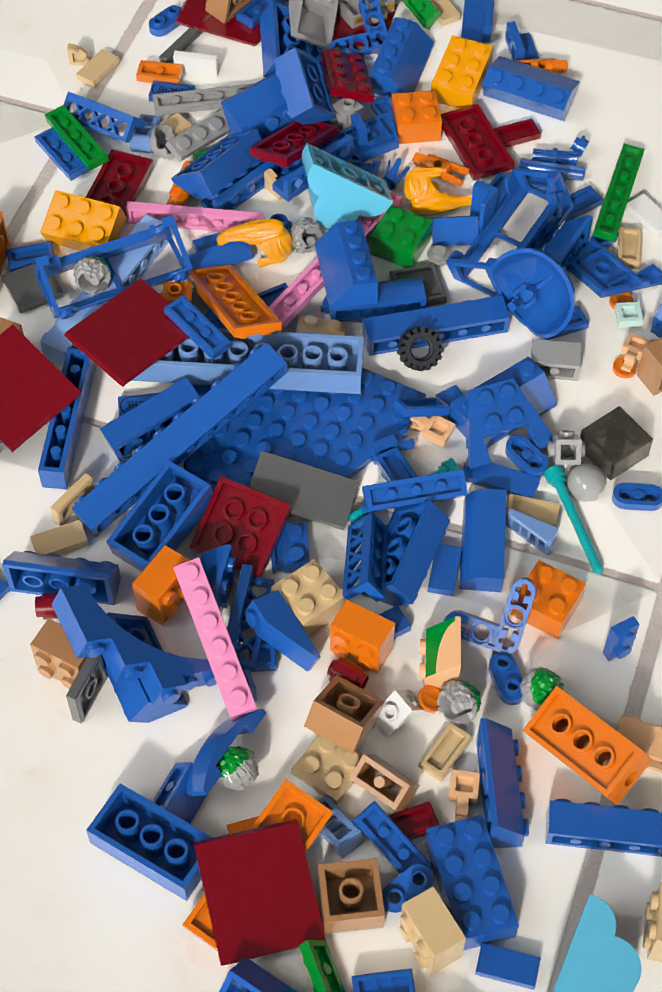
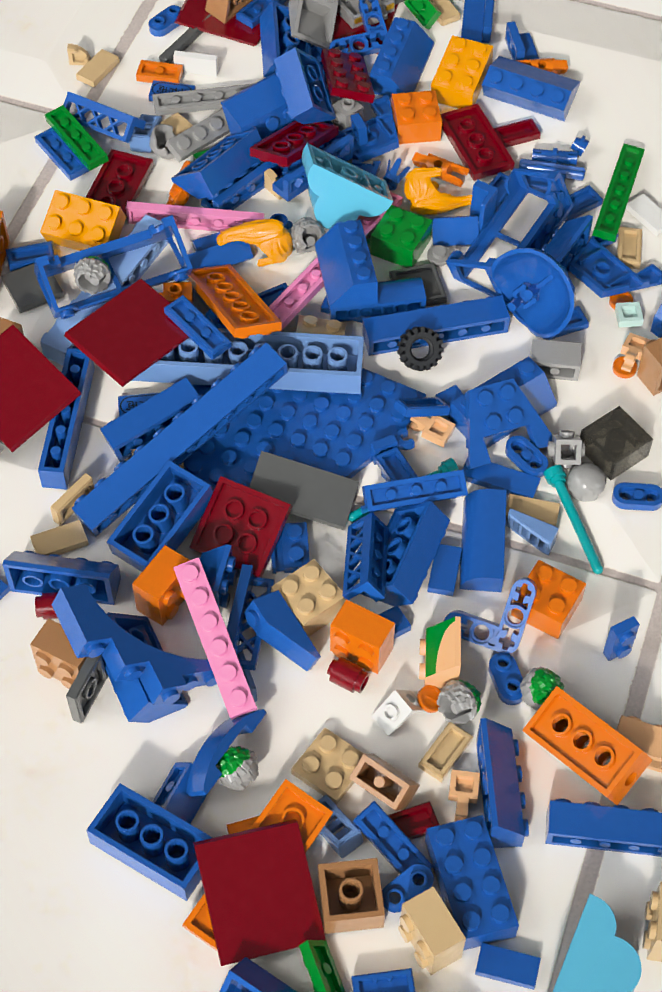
blue tile [249,643,277,672] -> none
medium nougat brick [304,675,385,753] -> none

